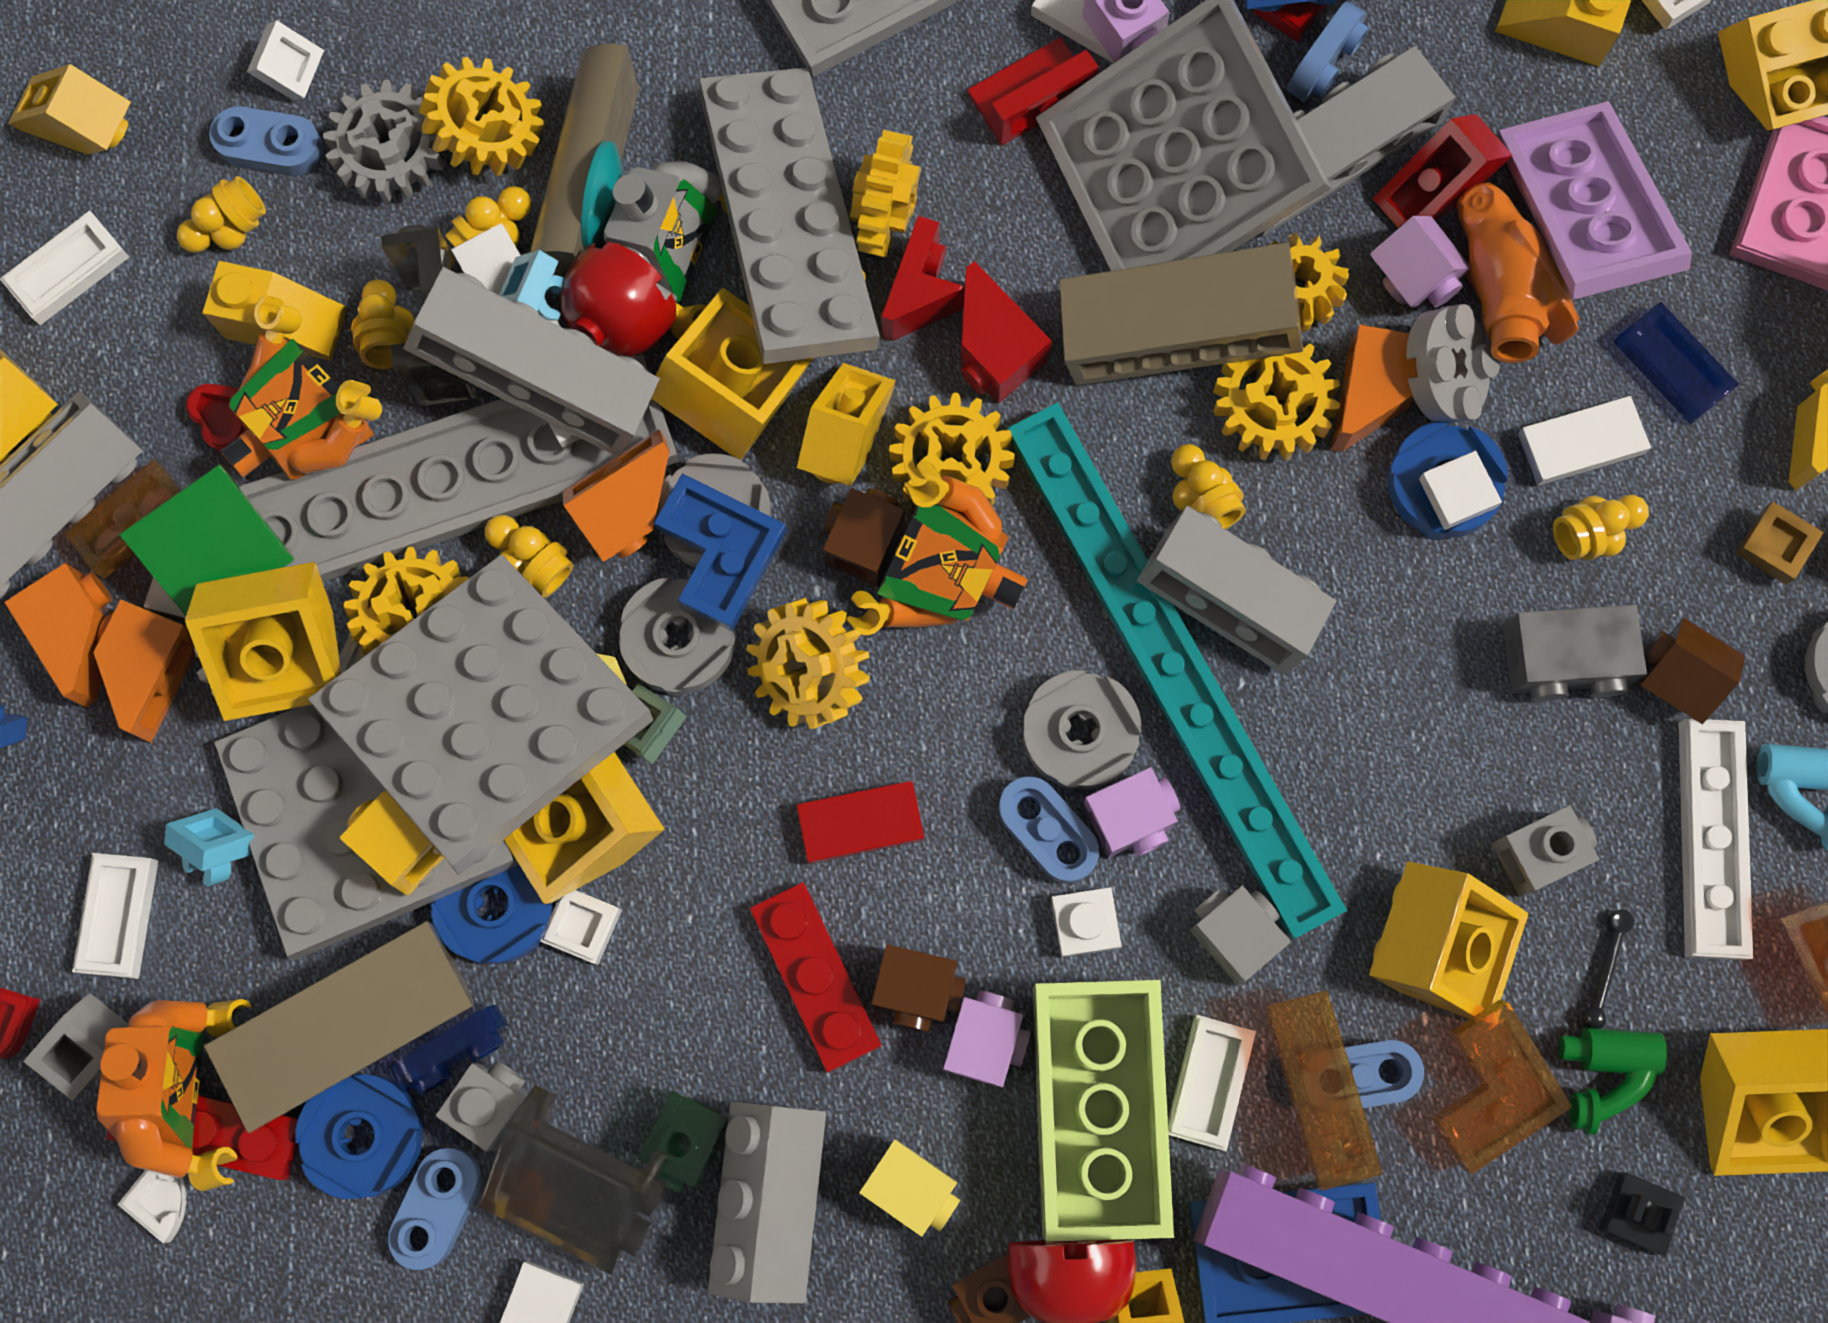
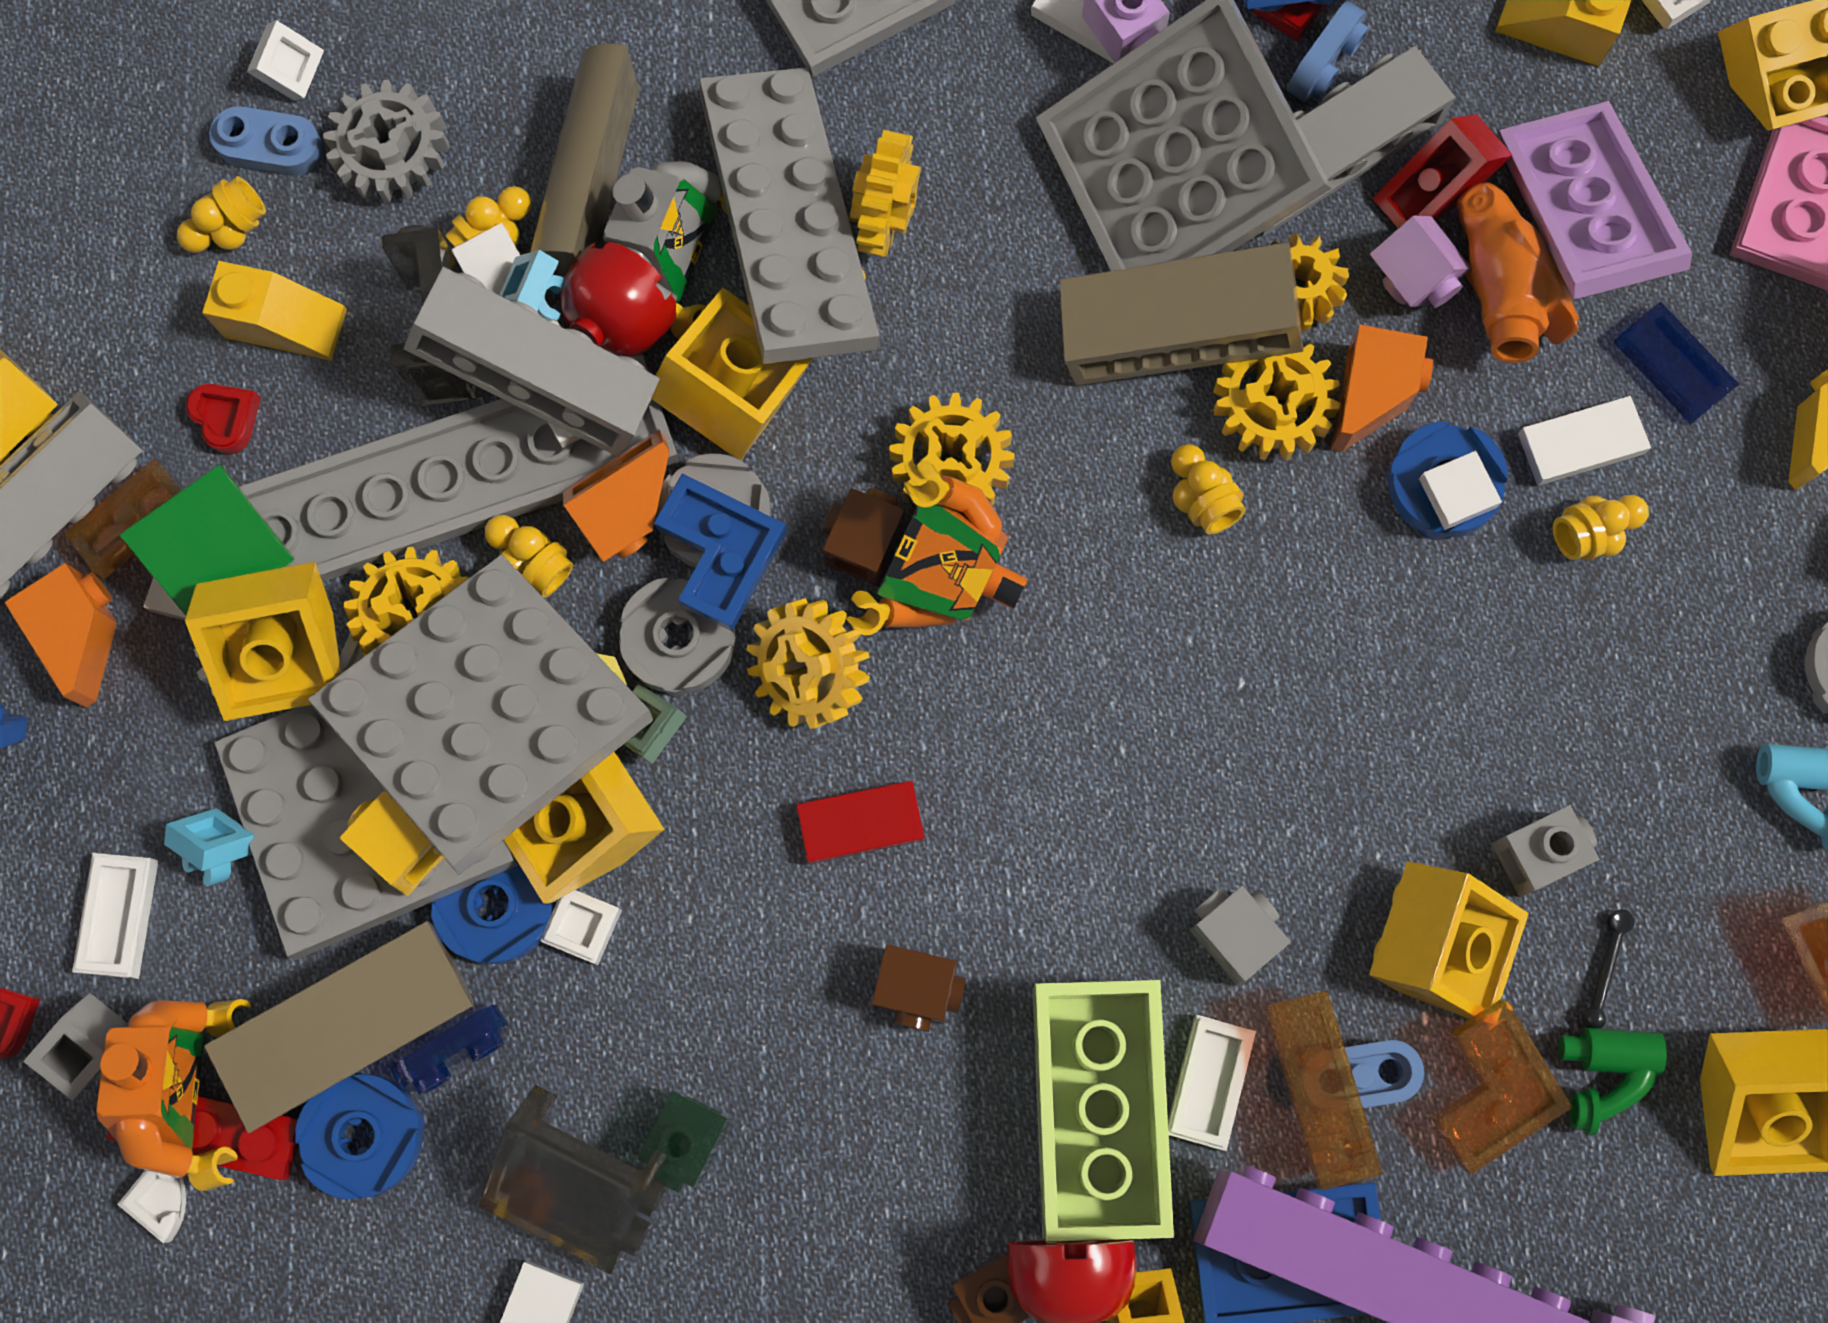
white tile [0,210,129,325] -> none
yellow slope [8,64,131,155] -> none
orange slope [93,599,195,743] -> none
torso [220,296,382,479] -> none
yellow piece [351,279,415,369] -> none
medium blue plate [388,1148,482,1270] -> none
yellow gear [419,57,544,176] -> none
light grey brick [436,1060,536,1151] -> none
teal dish [581,140,623,249] -> none
light grey brick [708,1102,826,1303] -> none
red plate [750,882,882,1073] -> none
yellow slope [797,363,896,486] -> none
light yellow brick [859,1139,960,1237] -> none
red slope [881,216,965,341] -> none
lavender brick [943,990,1031,1088] -> none
red slope [961,261,1052,403] -> none
red panel [967,37,1098,146] -> none
medium blue plate [999,777,1099,884] -> none
teal plate [1007,402,1347,941] -> none
light grey plate [1023,670,1141,790] -> none
white plate [1051,887,1122,958] -> none
lavender brick [1082,767,1180,859] -> none
light grey brick [1137,505,1337,675] -> none
light grey plate [1406,304,1500,422] -> none
flat silver brick [1503,605,1647,701] -> none
black tile [1599,1172,1686,1257] -> none
reddish brown brick [1640,617,1746,725] -> none
white tile [1679,718,1753,960] -> none
pearl gold plate [1735,501,1824,585] -> none

